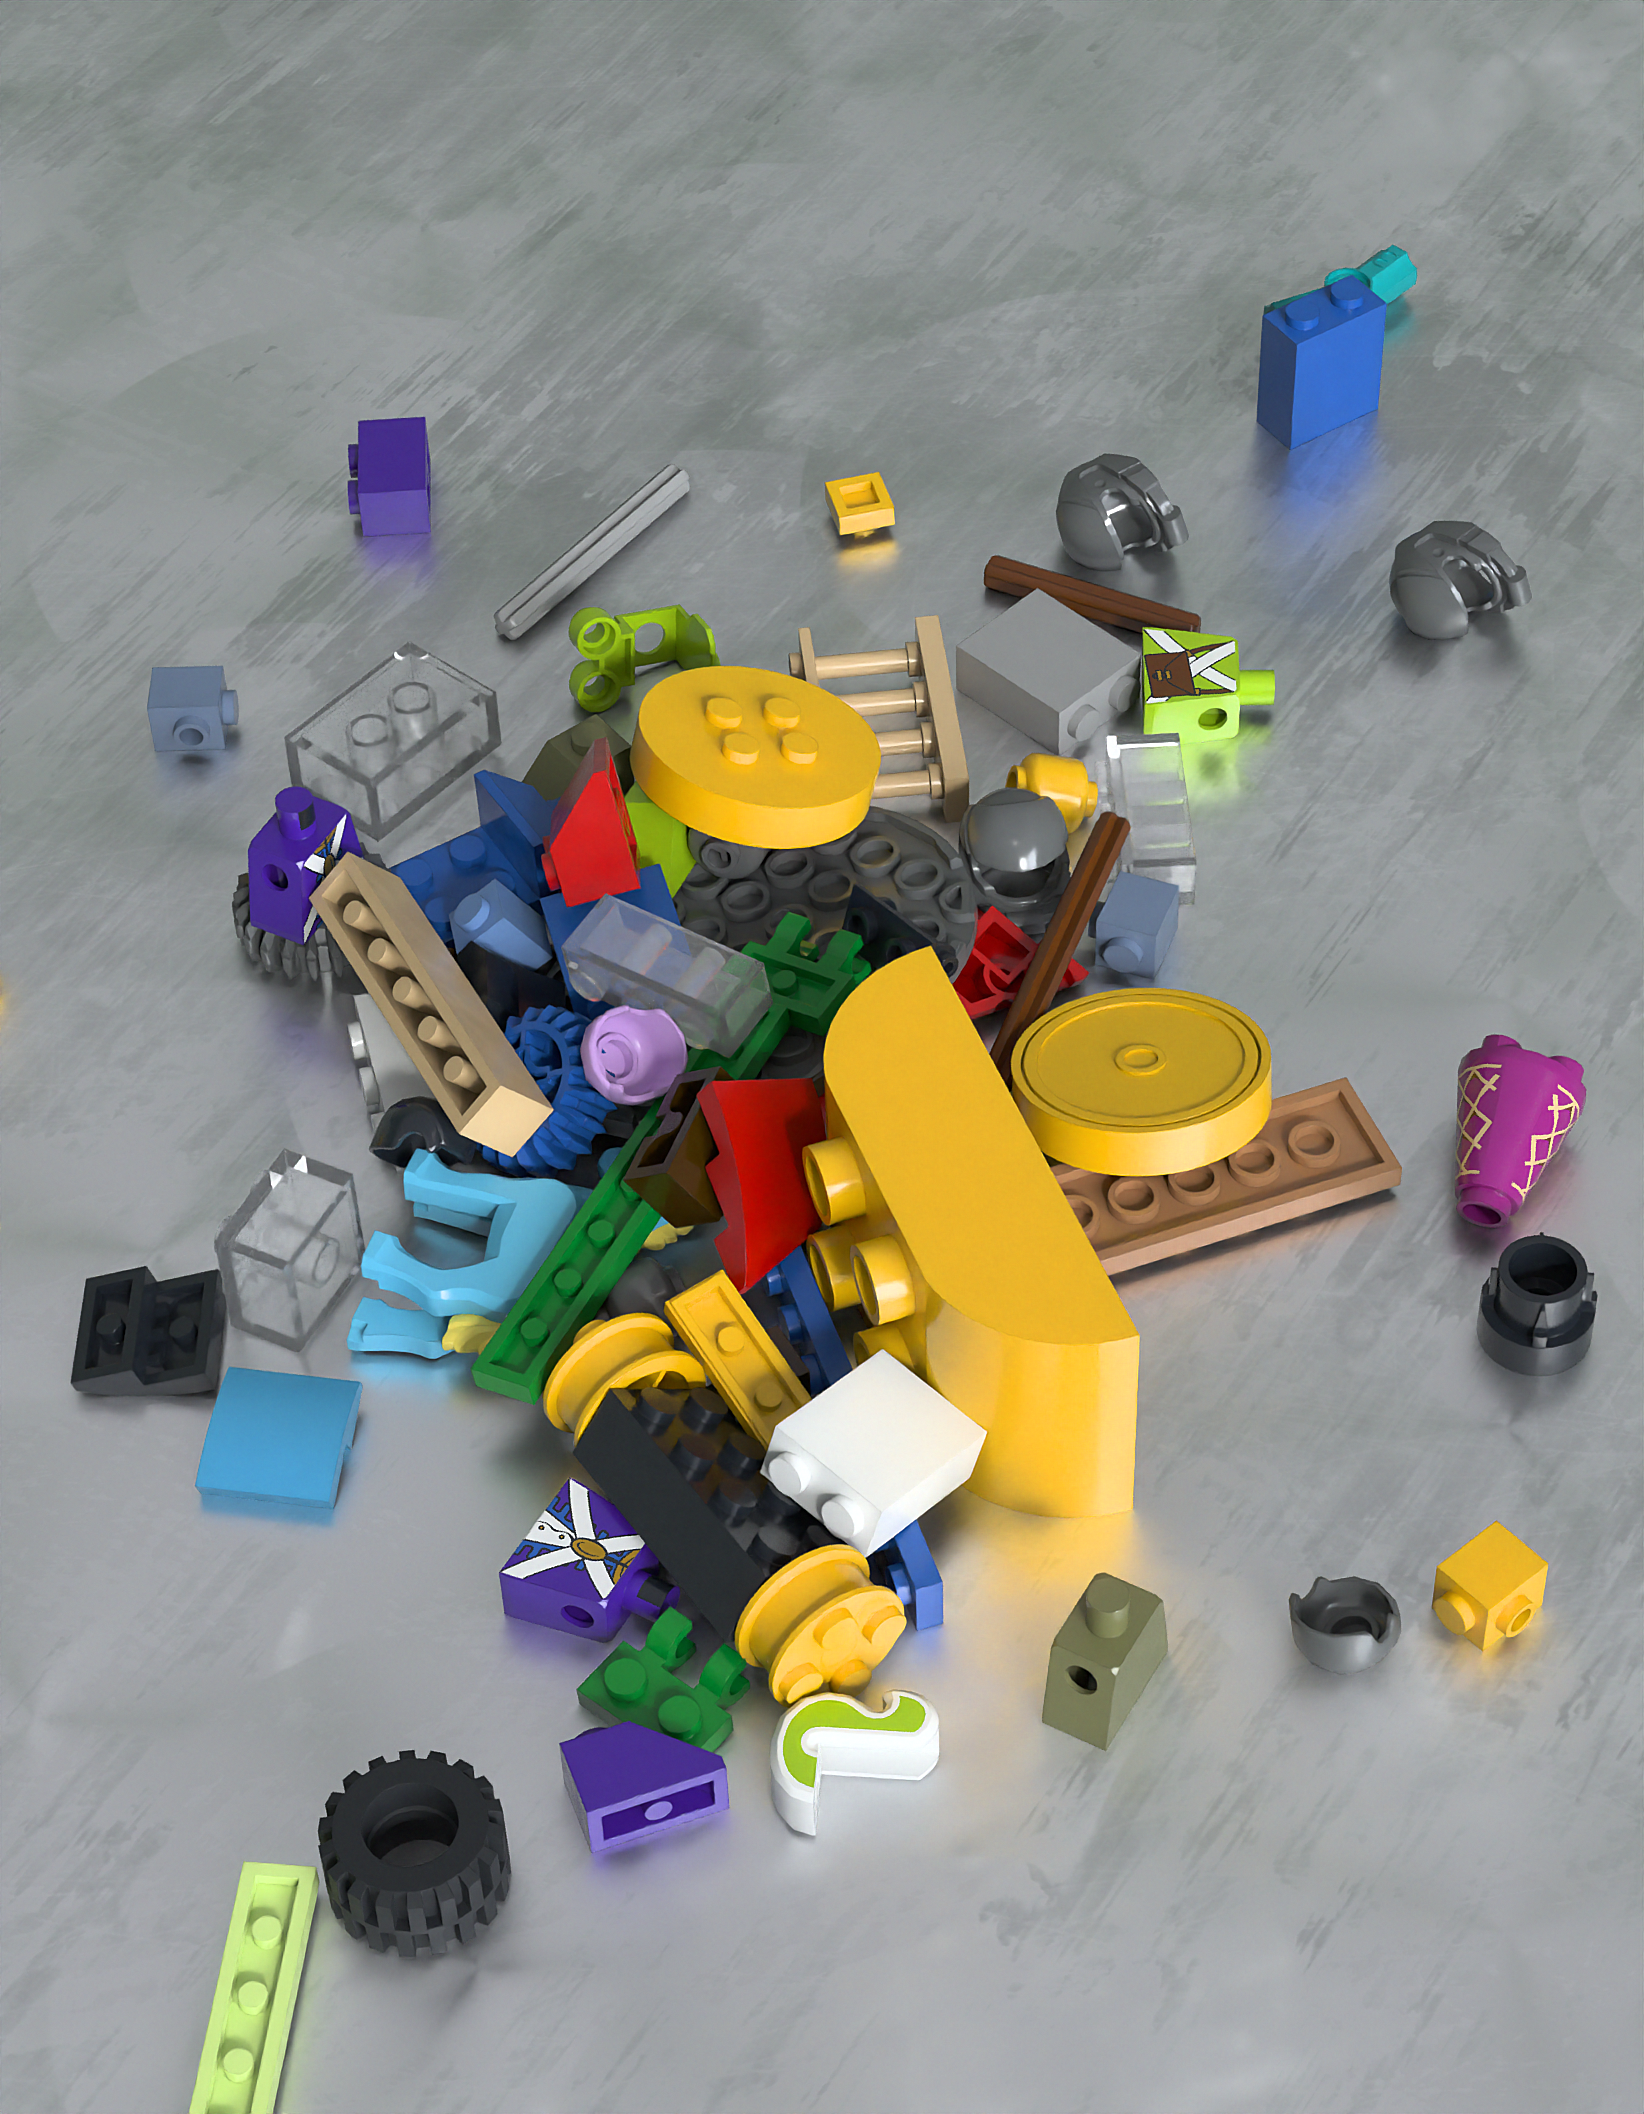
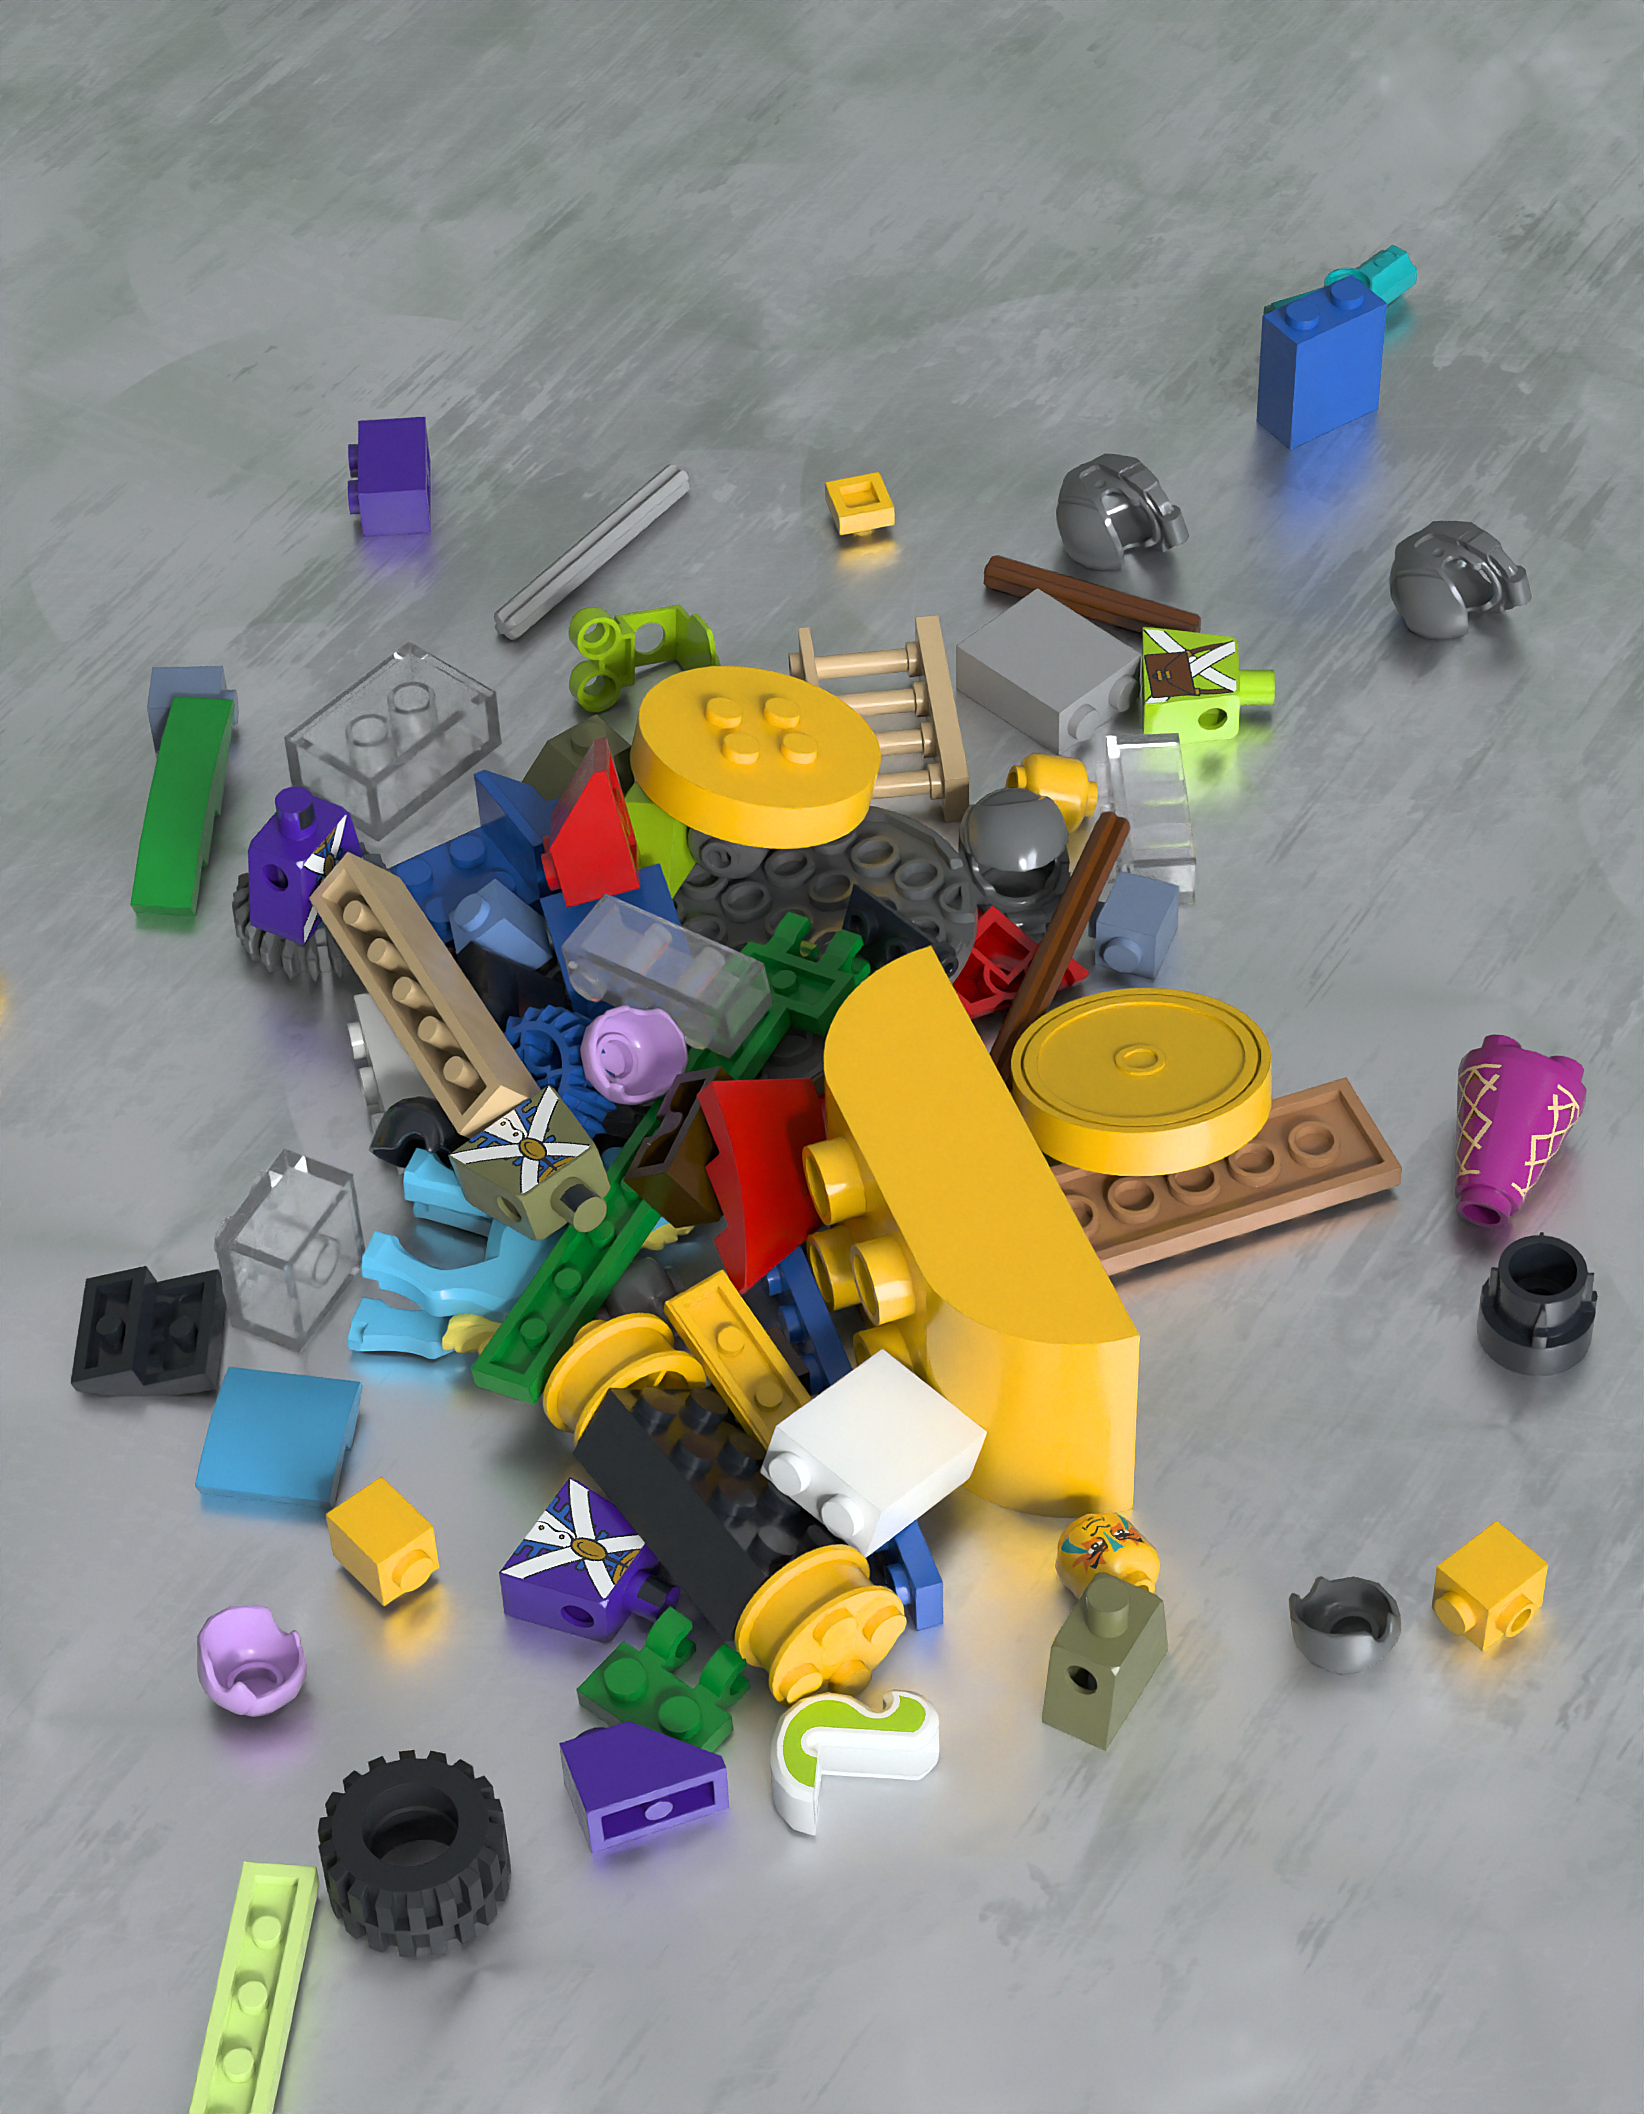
none -> green slope [130,696,235,916]
none -> lavender hair [197,1605,307,1717]
none -> yellow brick [326,1476,439,1606]
none -> olive torso [448,1085,611,1241]
none -> yellow head [1055,1513,1161,1601]

